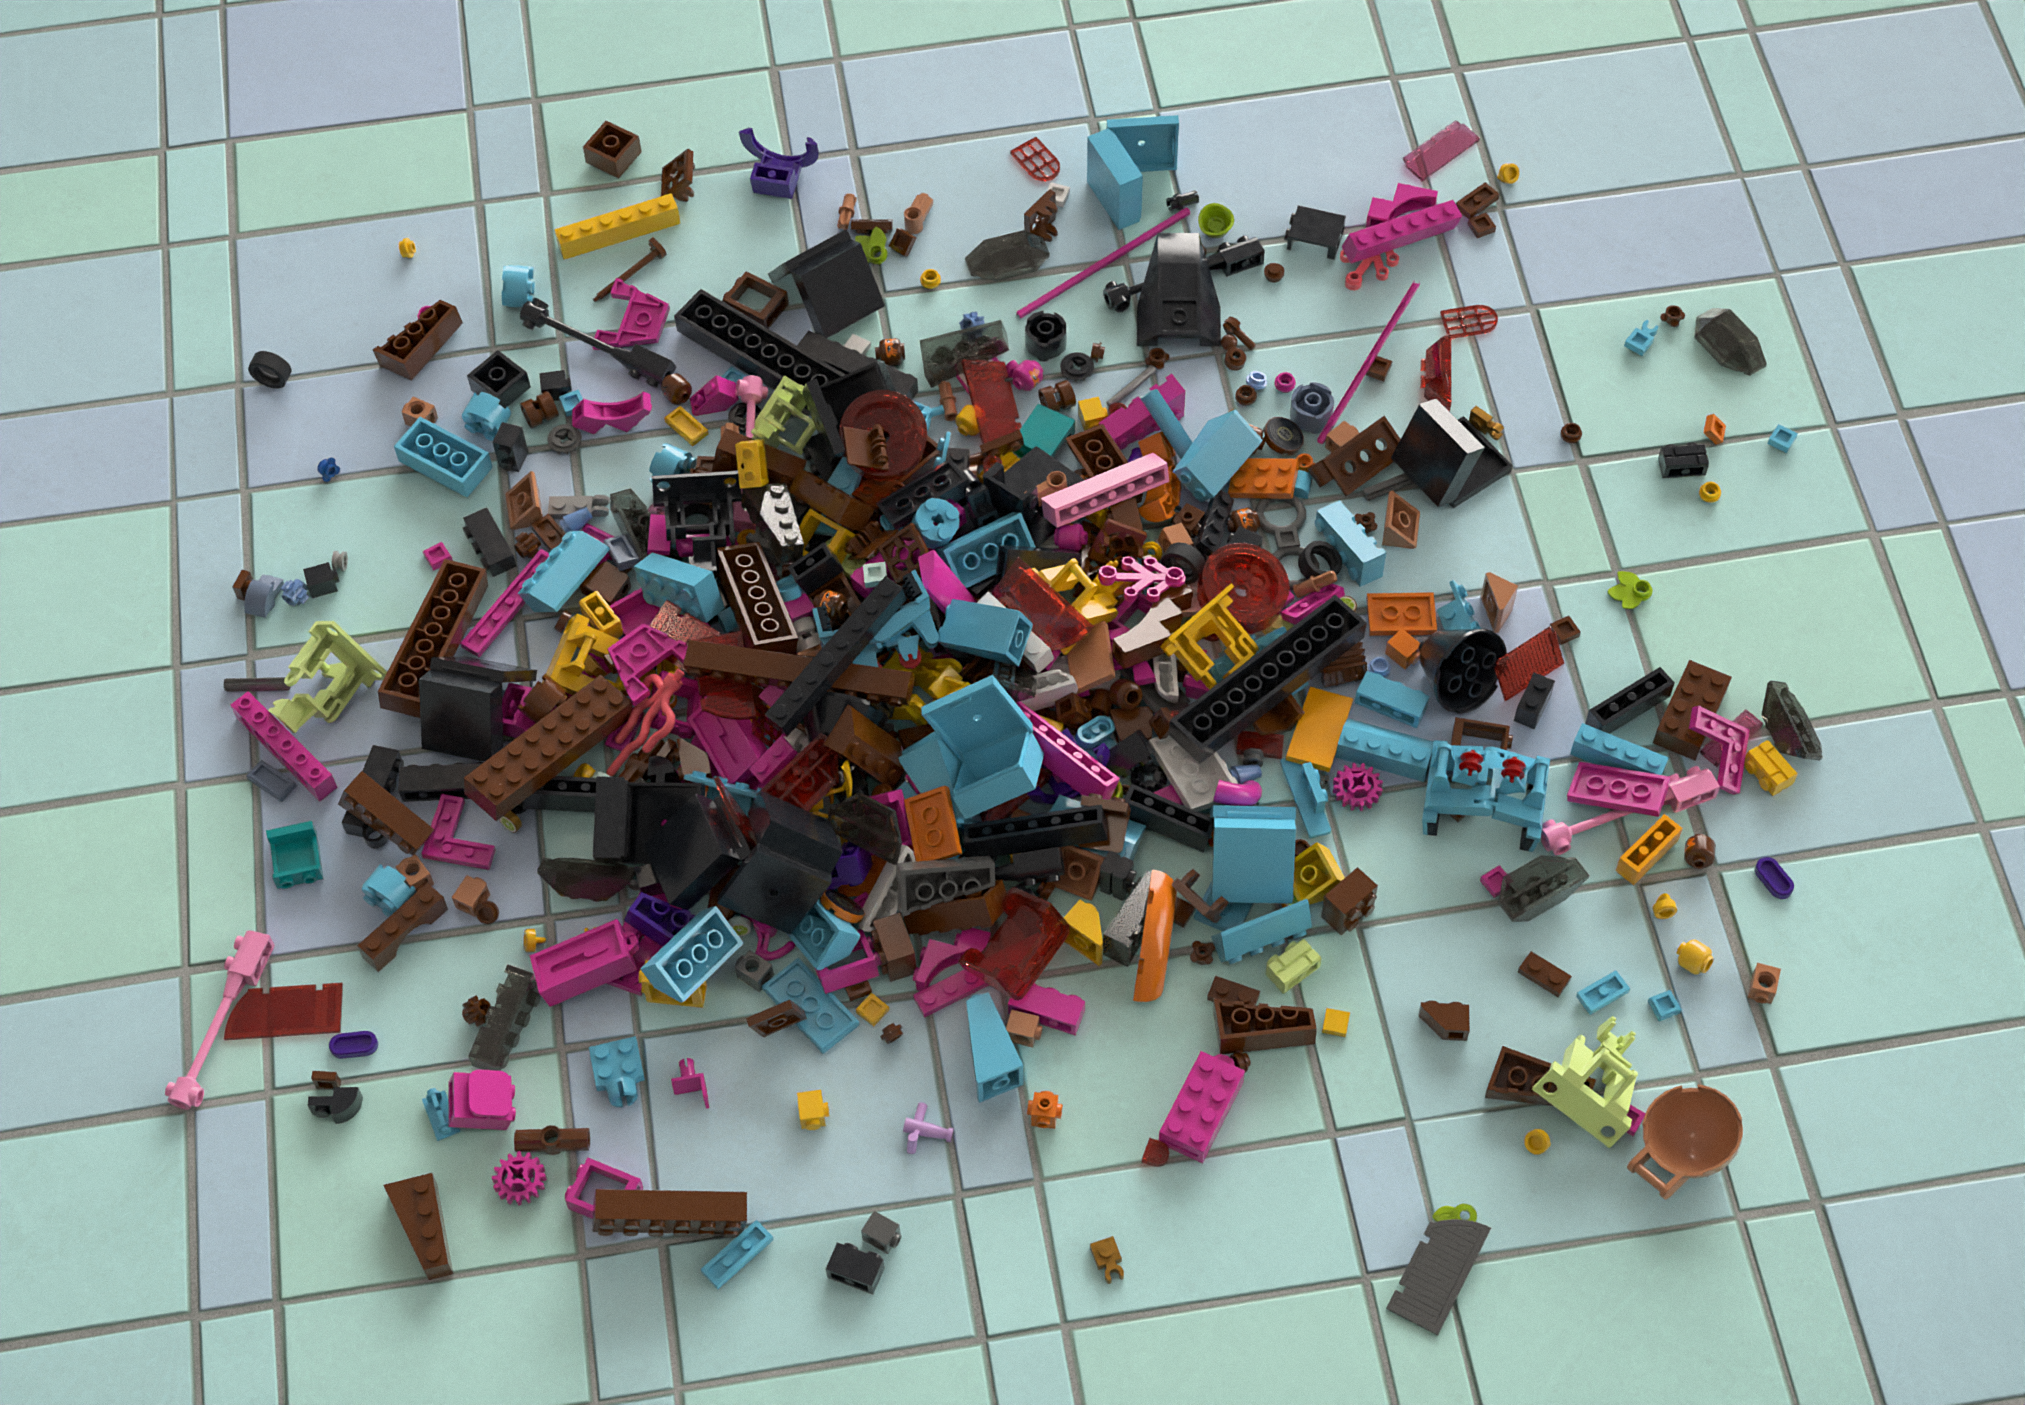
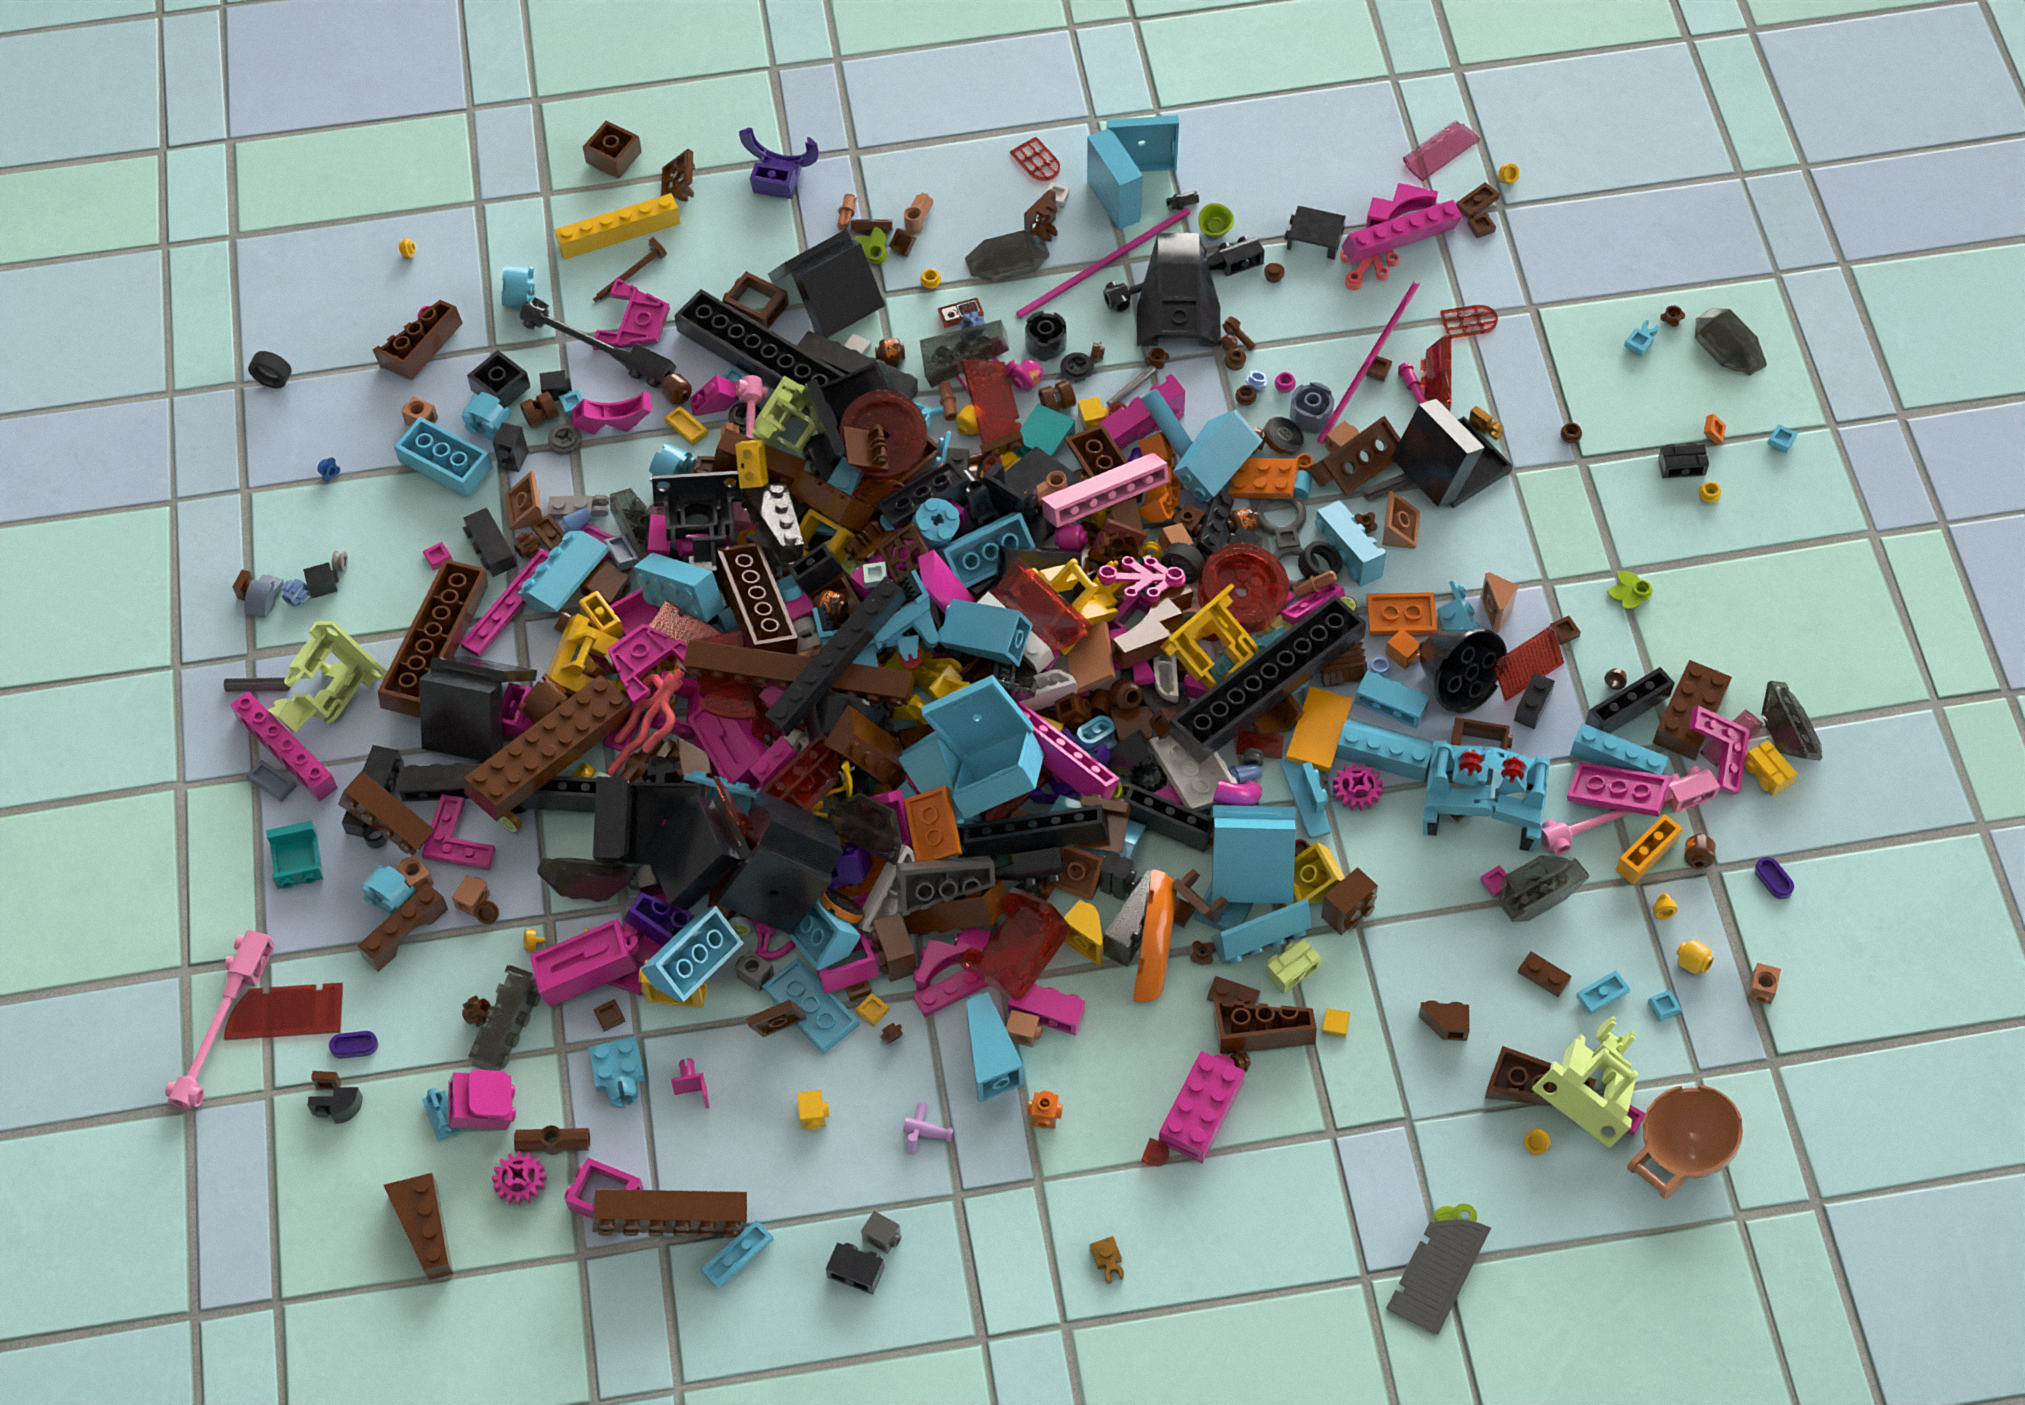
none -> reddish brown tile [593,999,626,1032]
none -> tile [938,297,984,328]
none -> dark pink pin [1398,362,1427,404]
none -> reddish brown plate [1604,668,1627,690]

